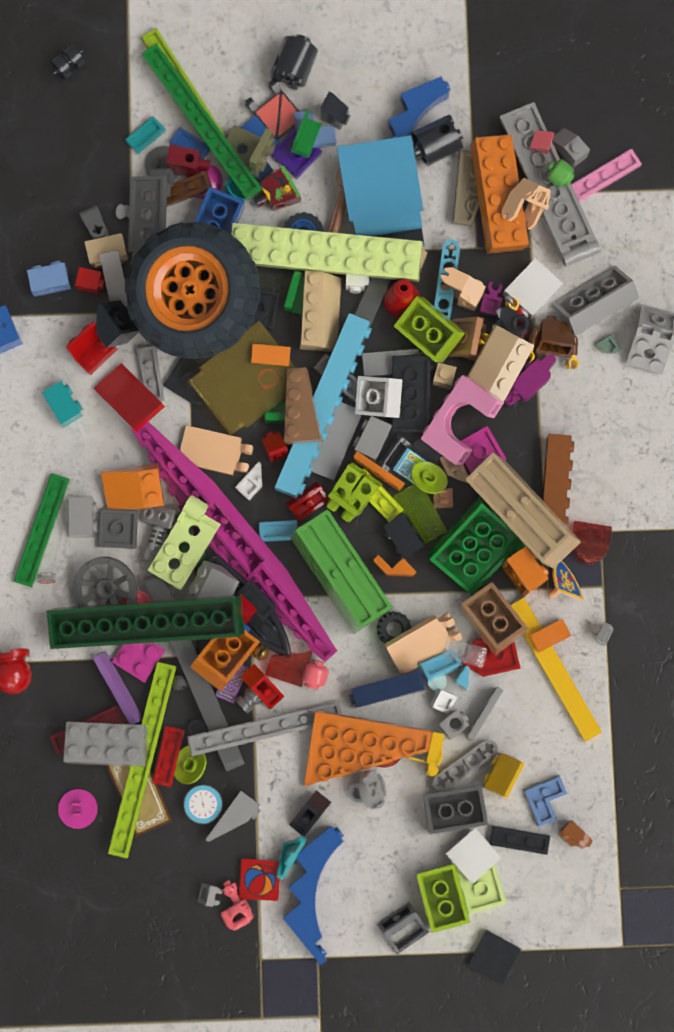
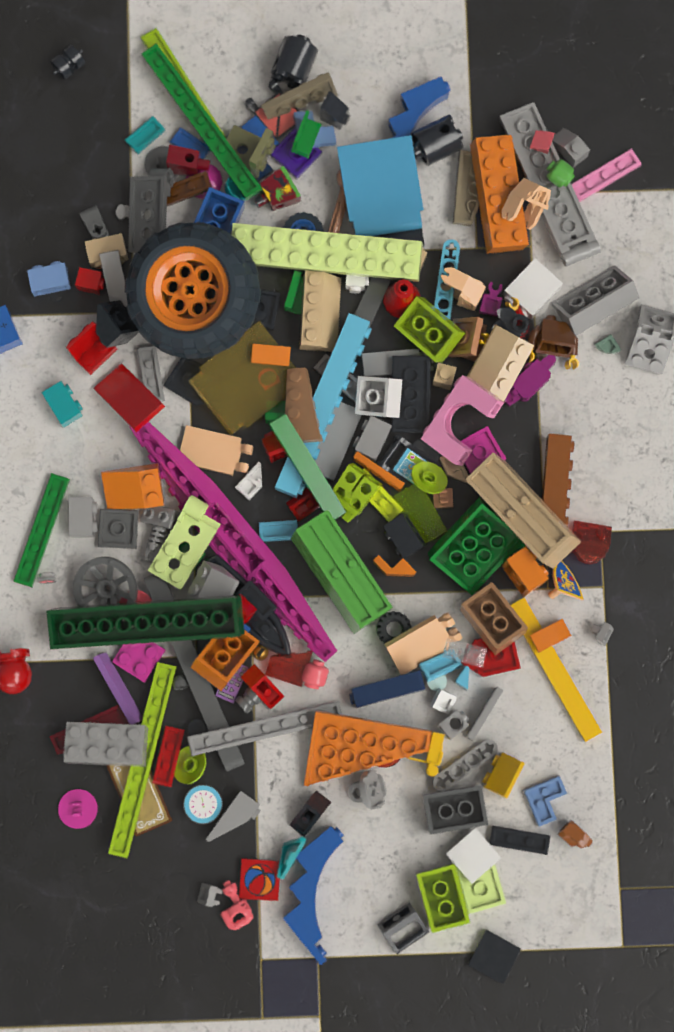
none -> dark tan wing [261,72,338,120]
none -> tile [268,414,346,519]

